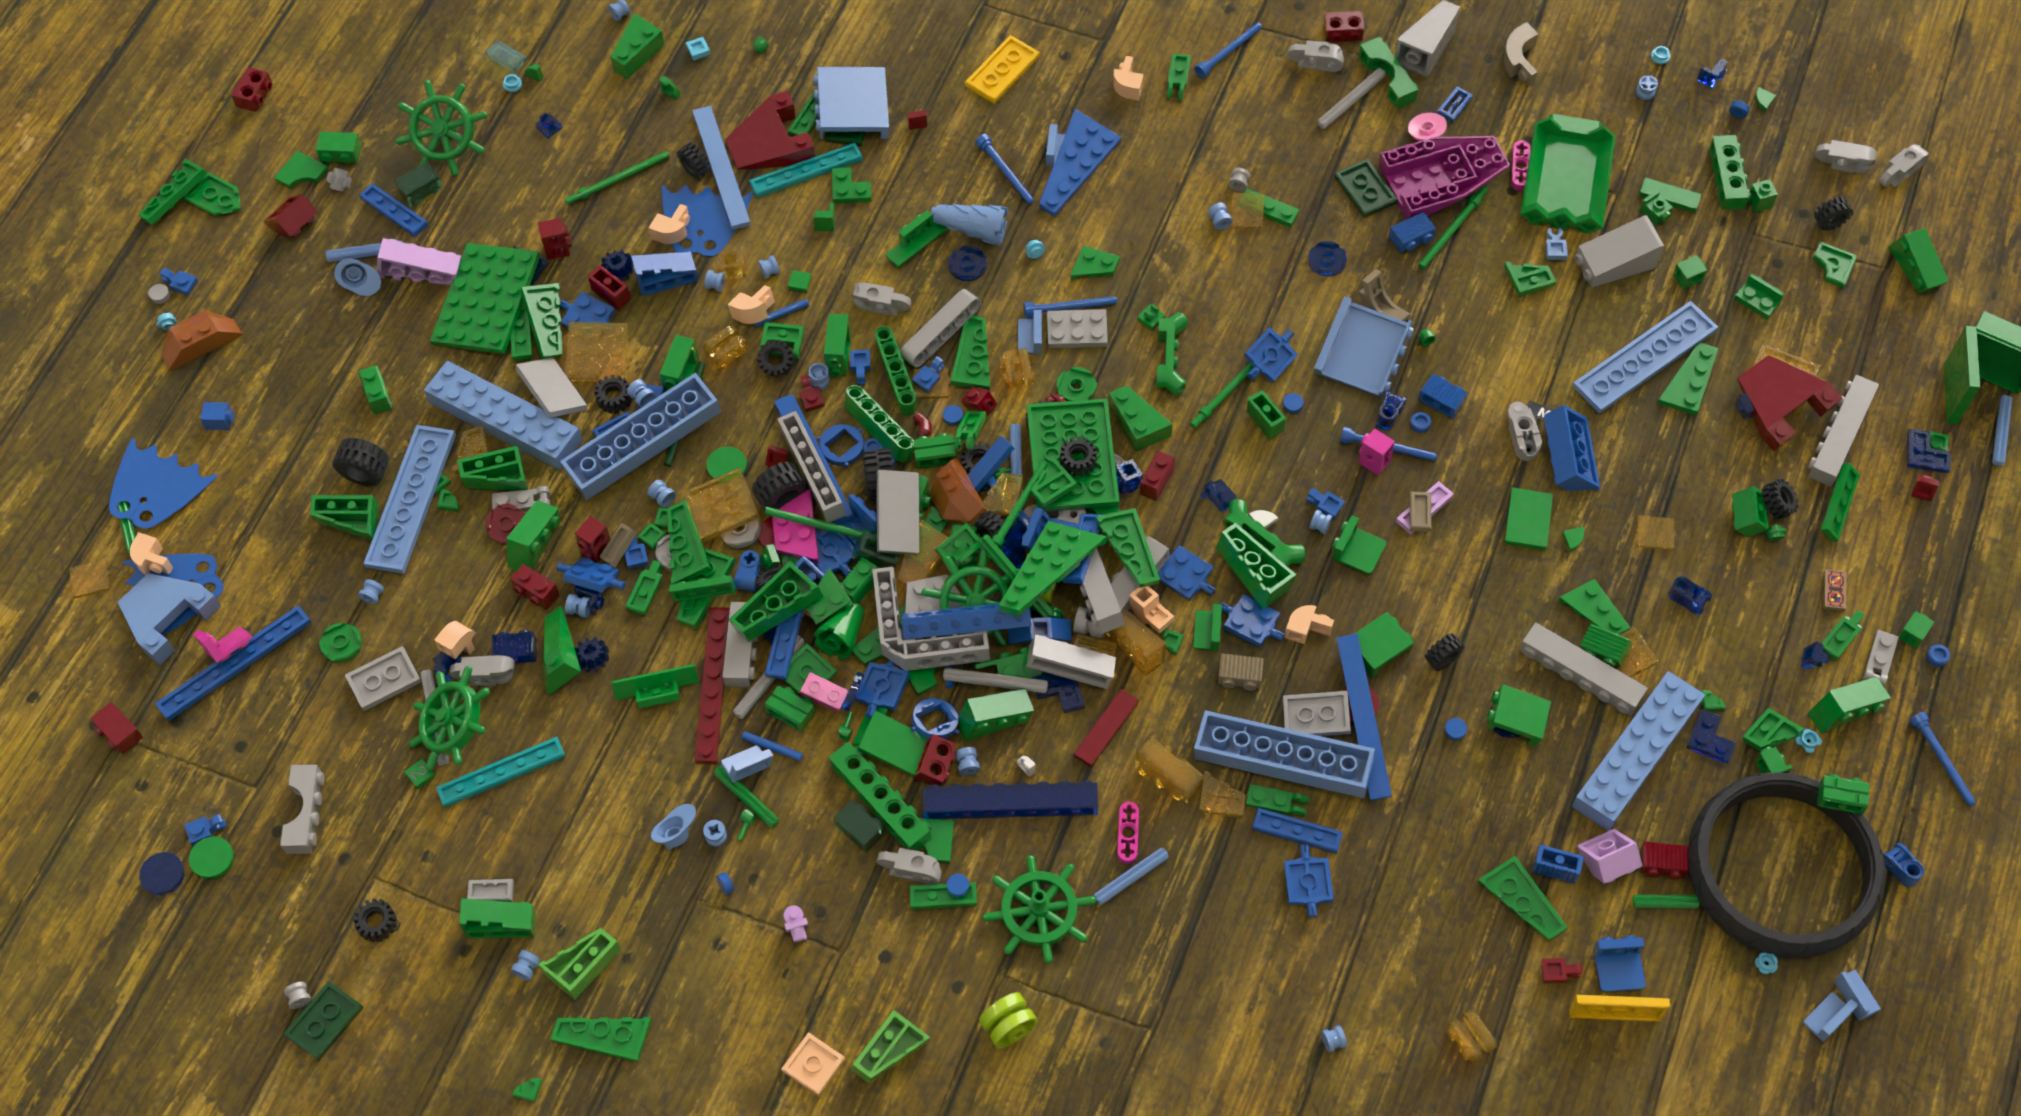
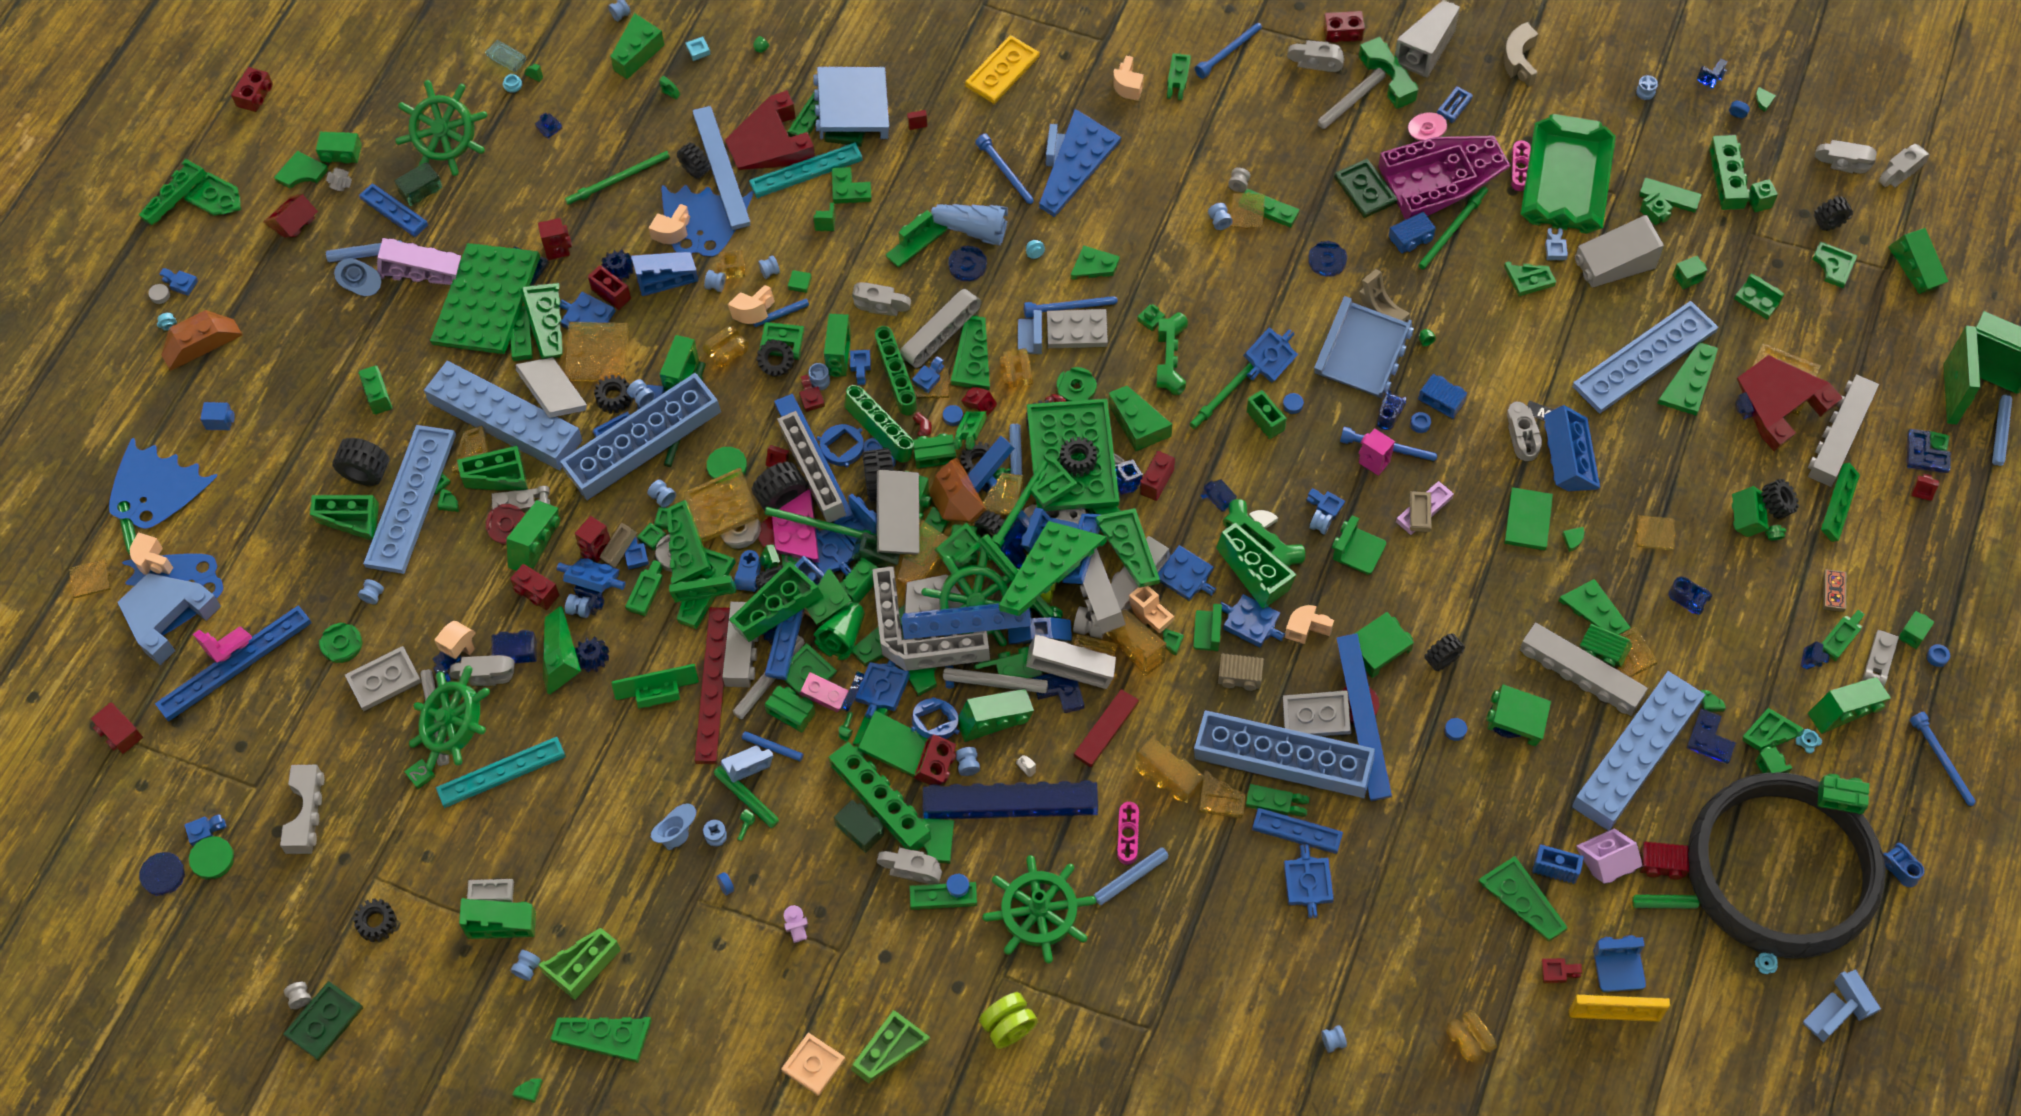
medium azure plate [1651,46,1670,64] -> none

